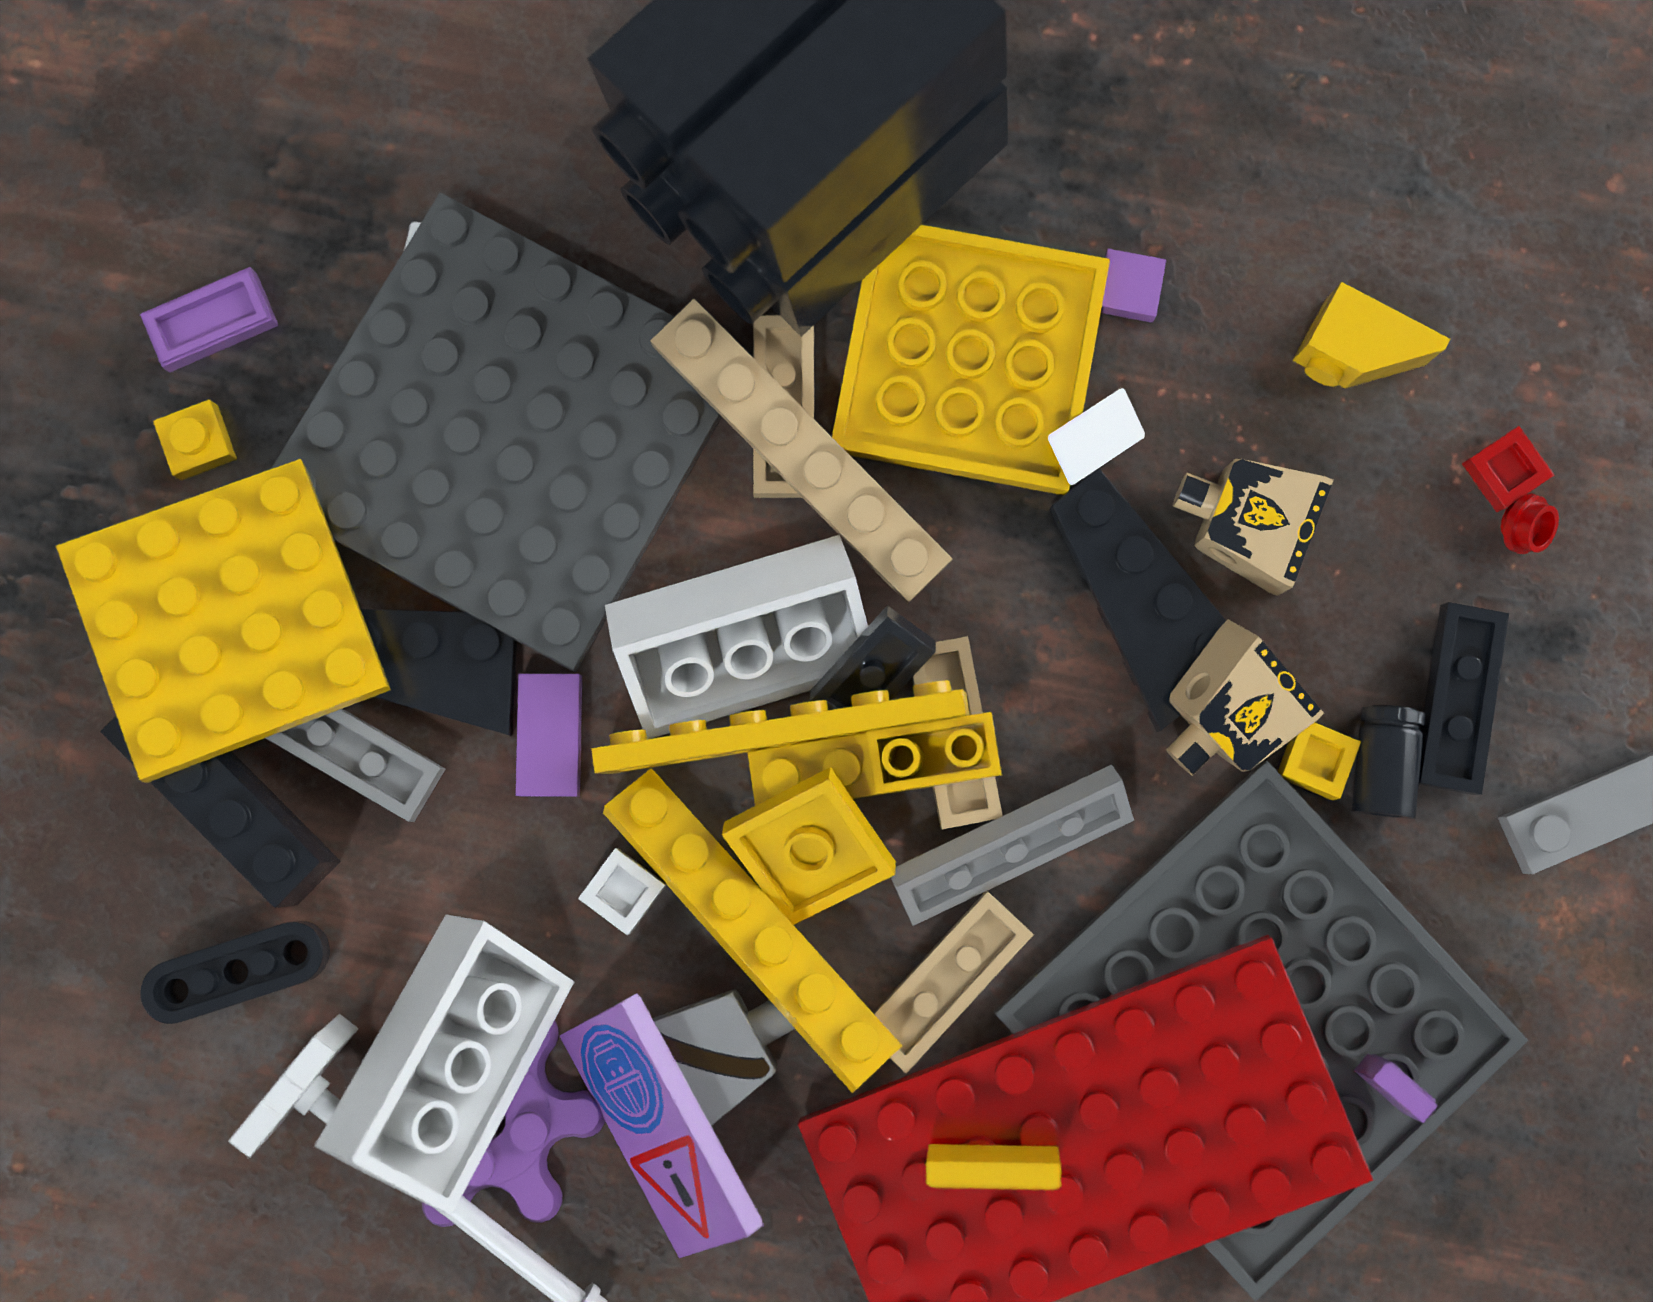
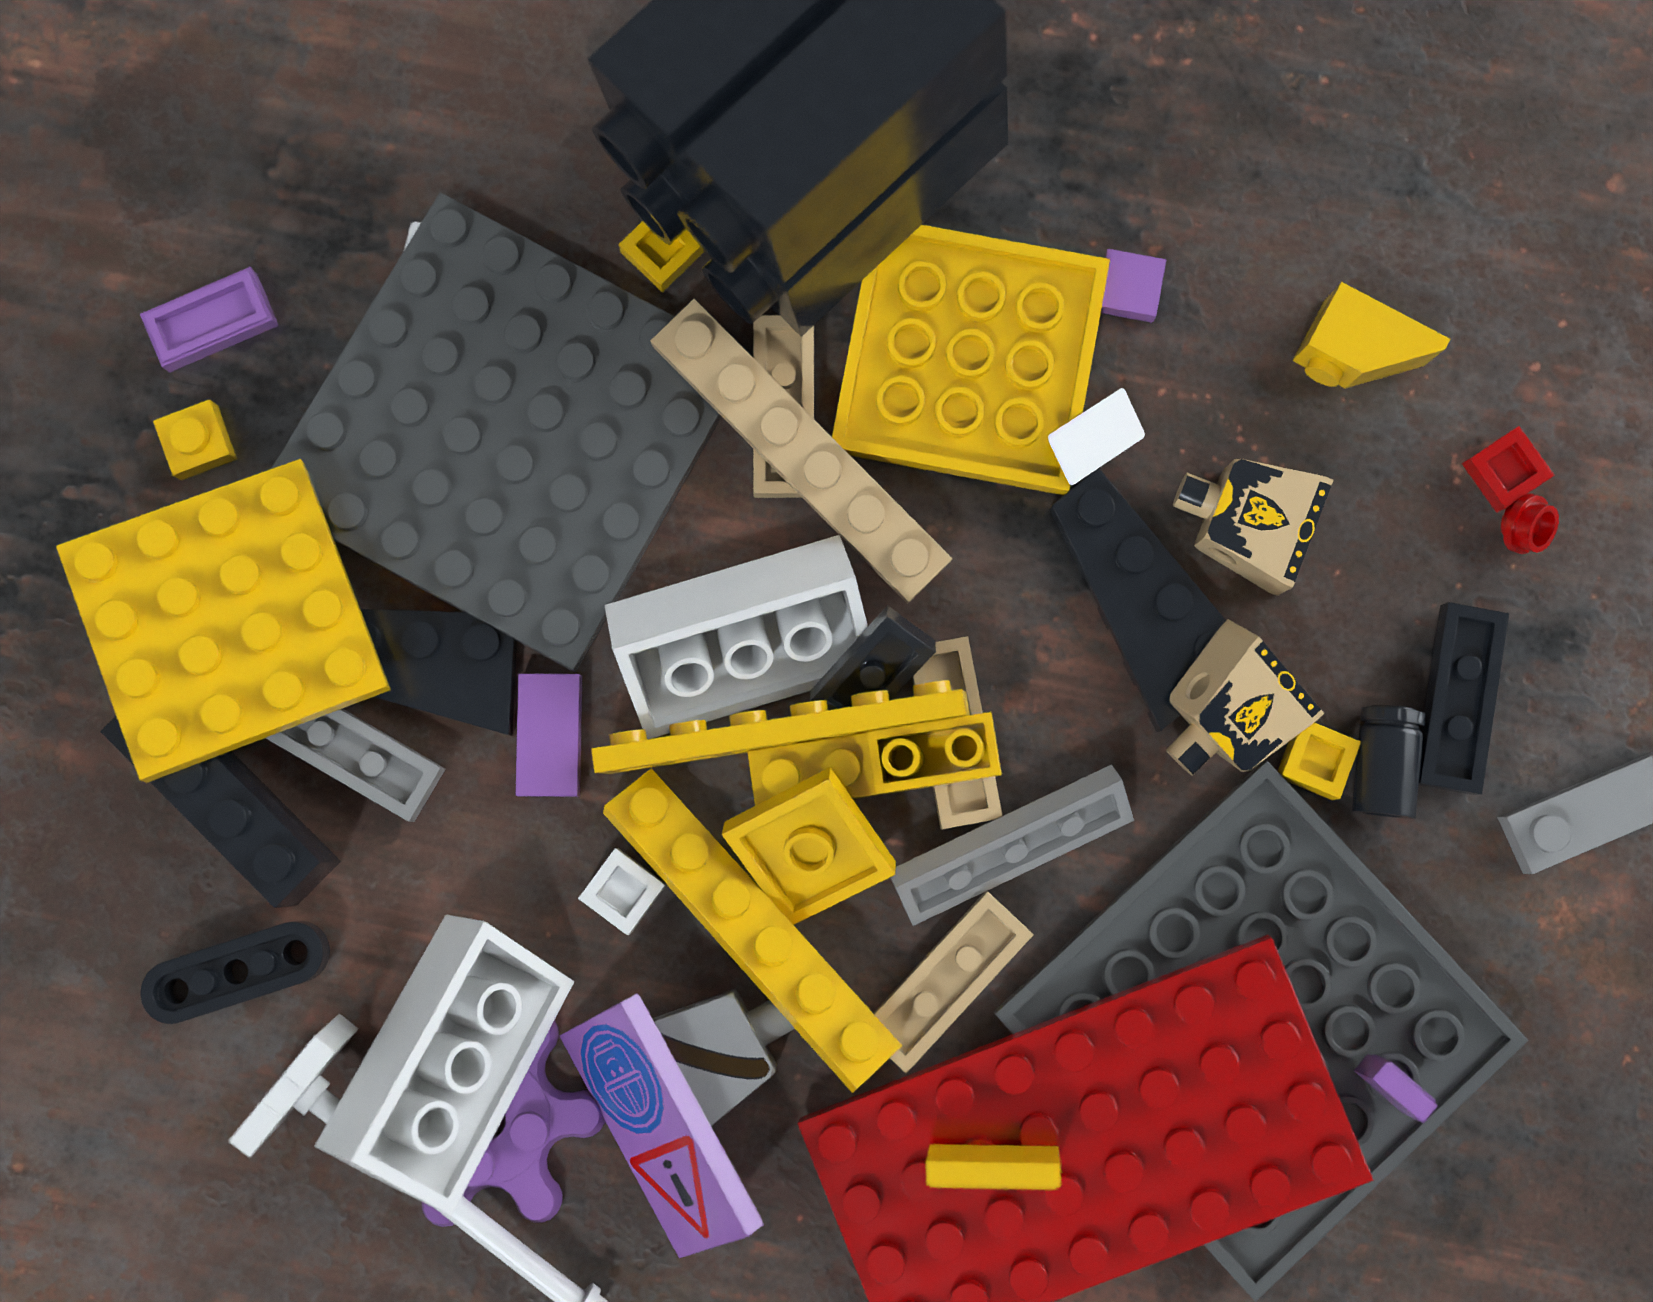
none -> yellow plate [618,221,704,293]

